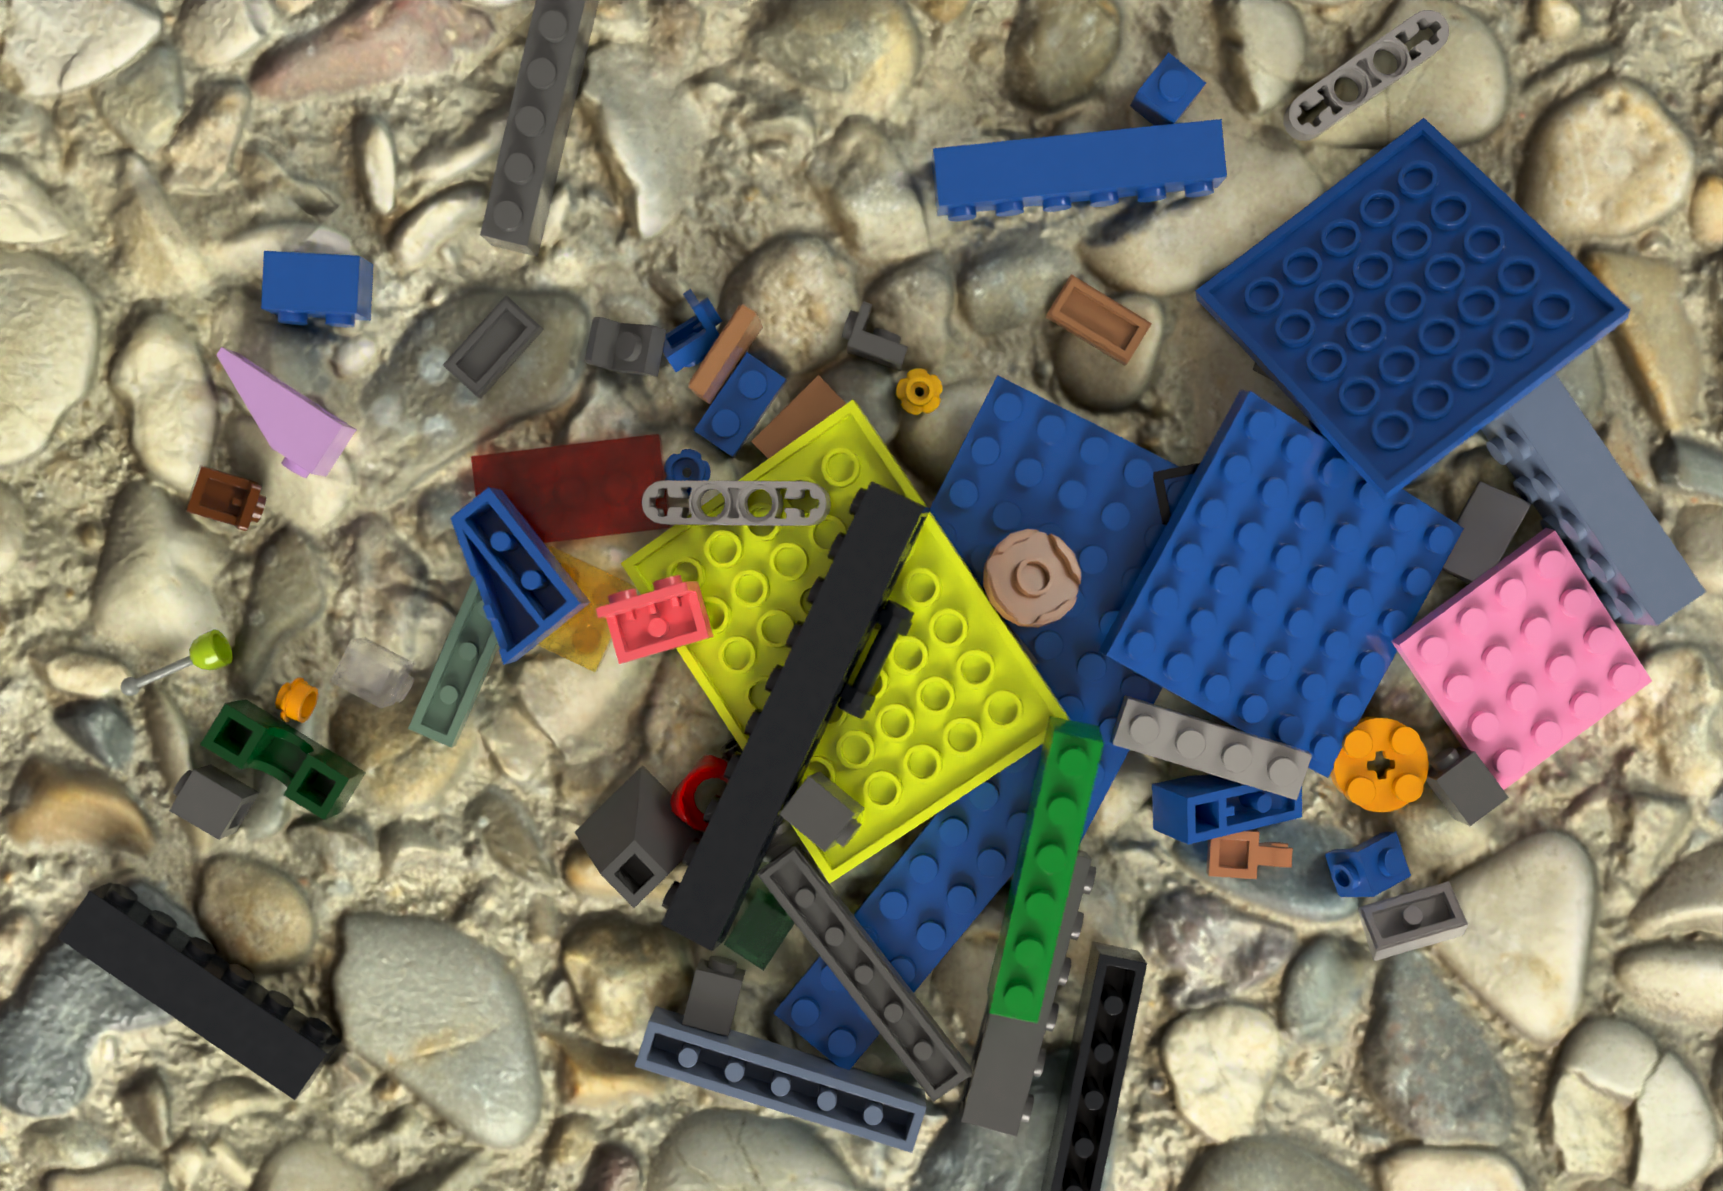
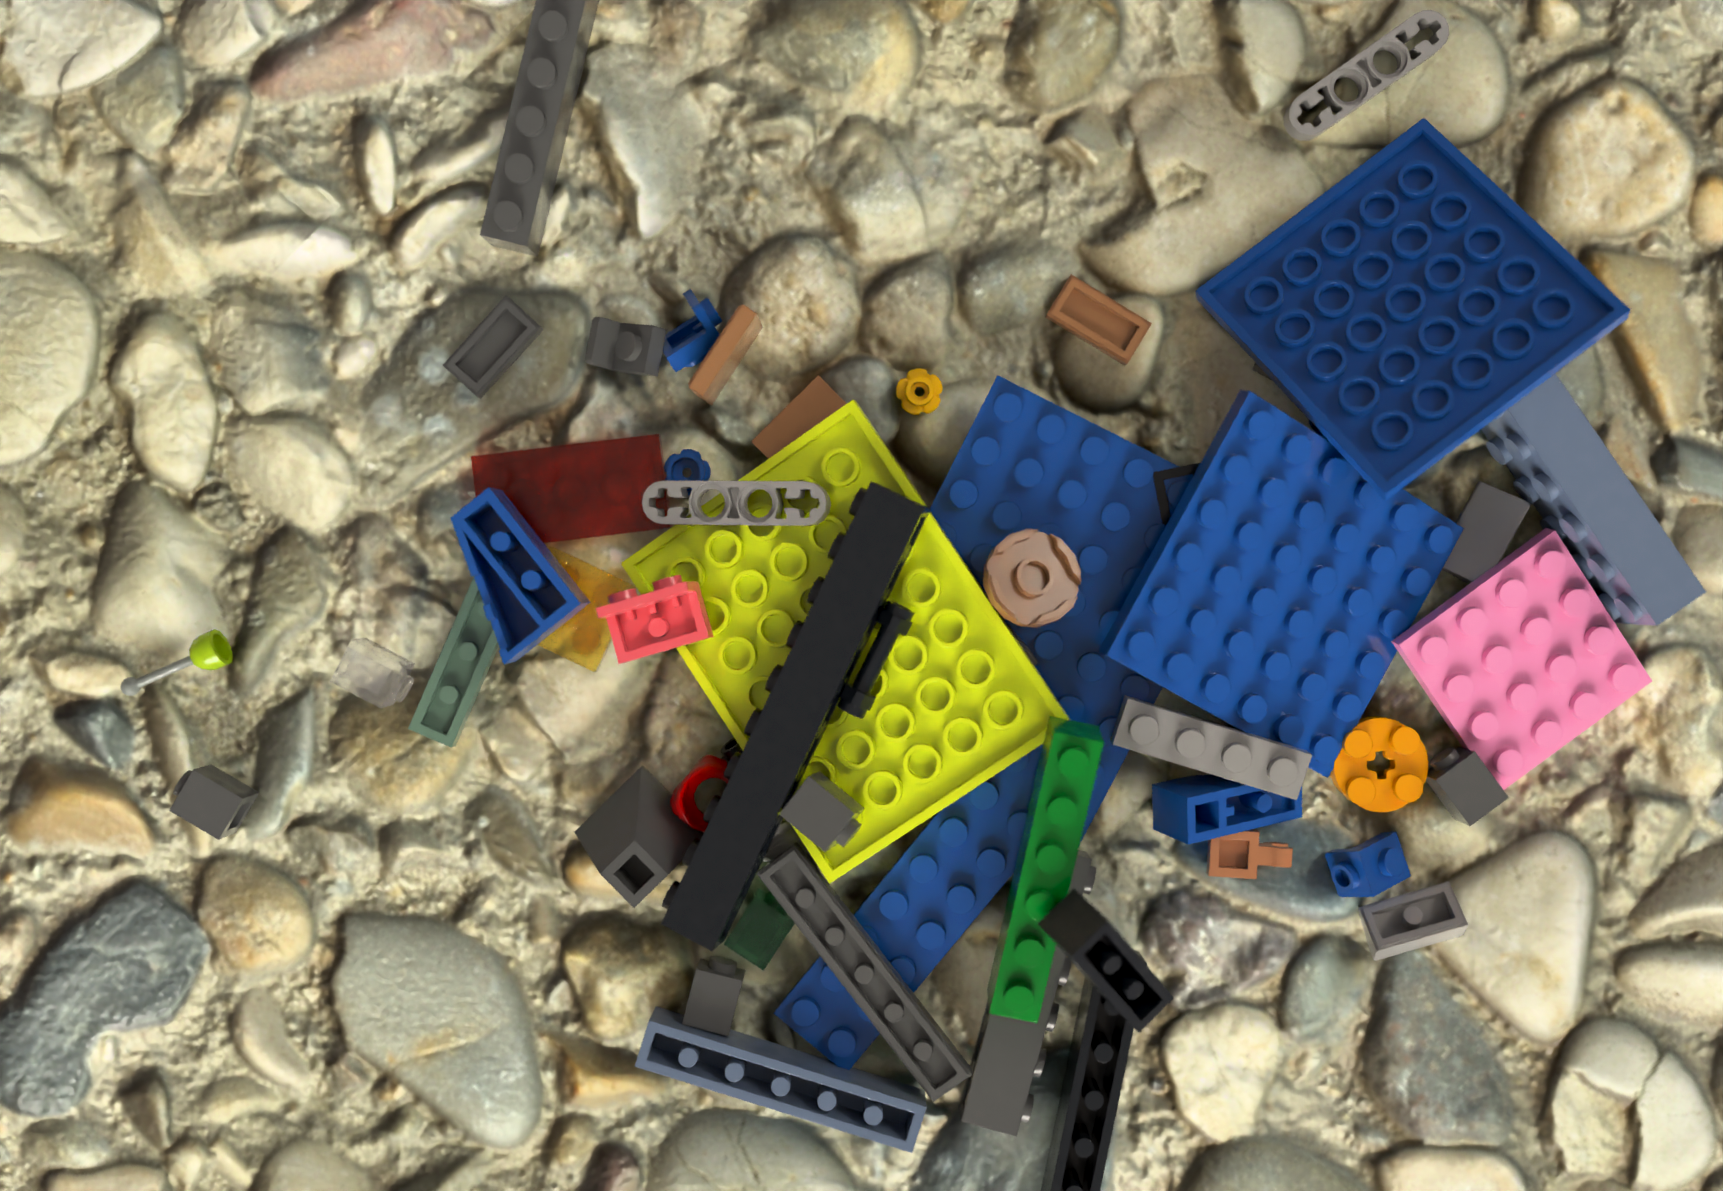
black brick [58,882,341,1100] -> none
reddish brown bracket [185,465,266,531] -> none
dark green arch [200,699,366,820] -> none
lavender slope [217,347,357,478] -> none
blue brick [261,251,374,328] -> none
light orange plate [275,677,318,723] -> none
blue plate [694,352,787,458] -> none
dark grey bracket [842,301,908,371] -> none
blue brick [931,119,1227,221] -> none
blue brick [1130,52,1206,126] -> none
none -> black brick [1038,888,1174,1033]

